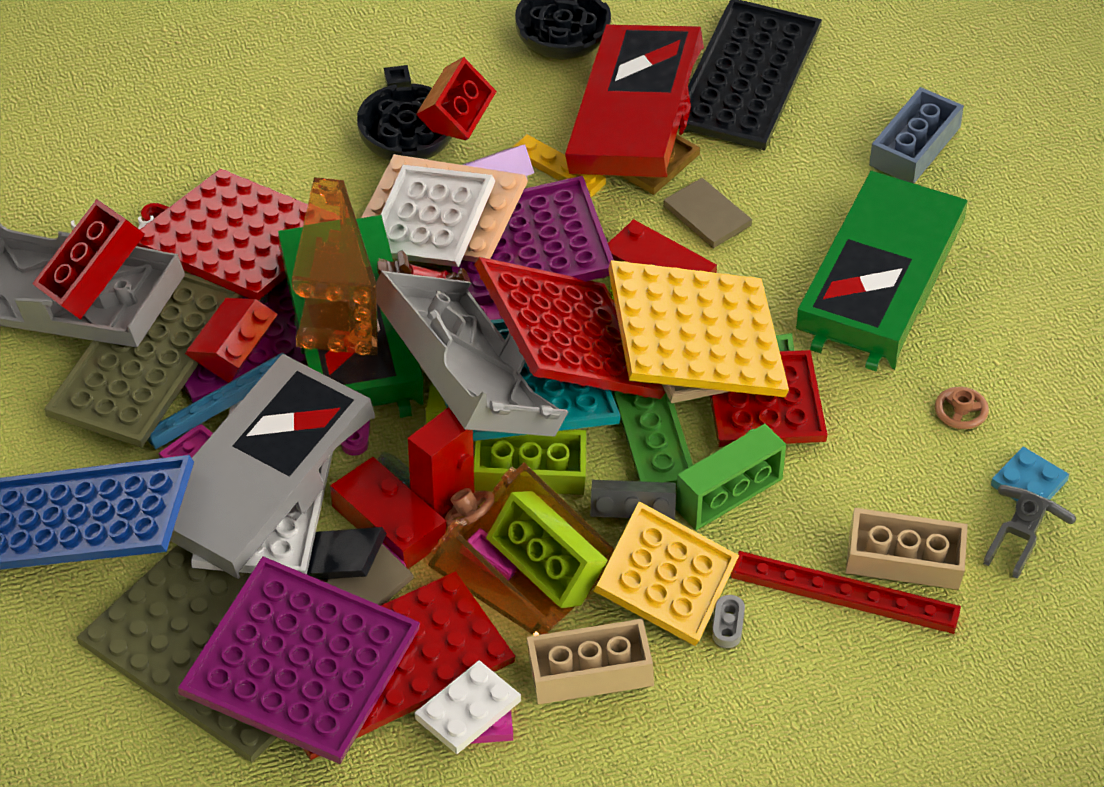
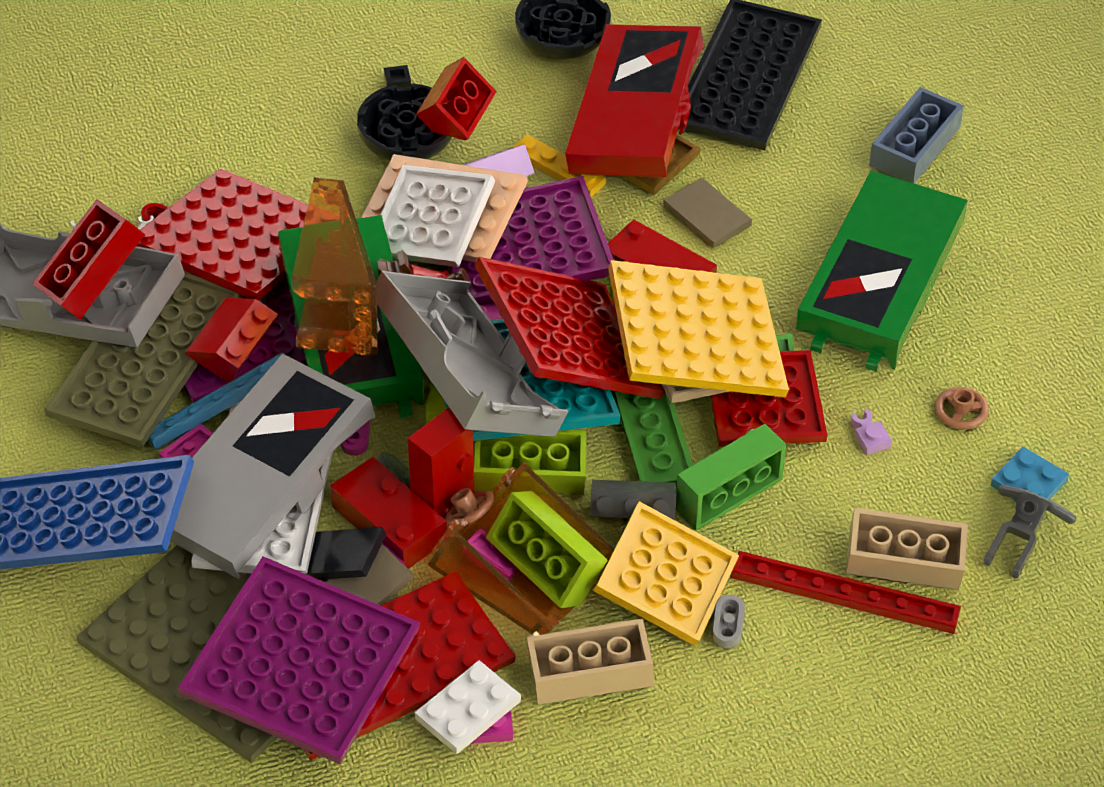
none -> lavender plate [851,409,892,455]

